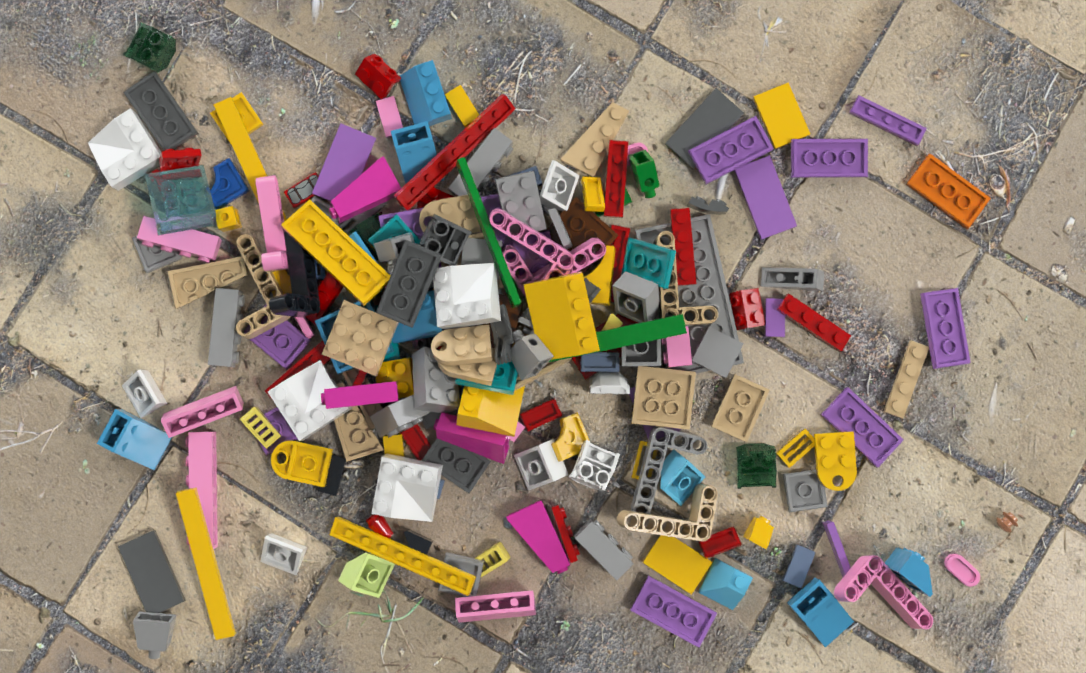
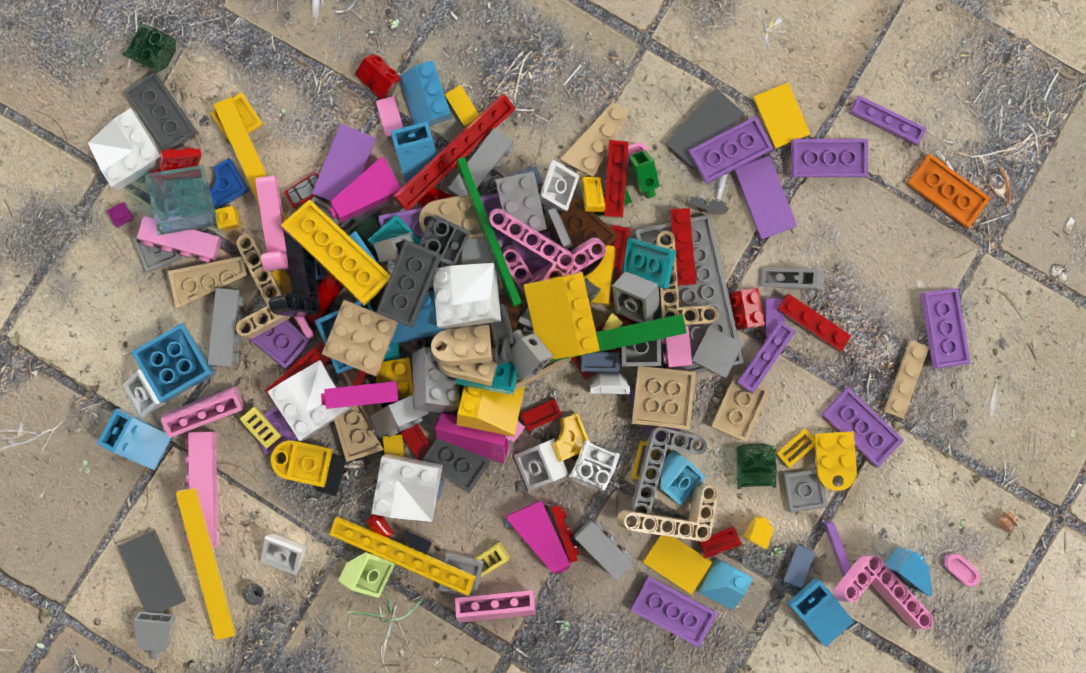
none -> magenta plate [107,202,134,228]
none -> dark azure slope [131,323,216,403]
none -> dark grey piece [243,584,264,605]
none -> medium lavender tile [736,320,796,394]

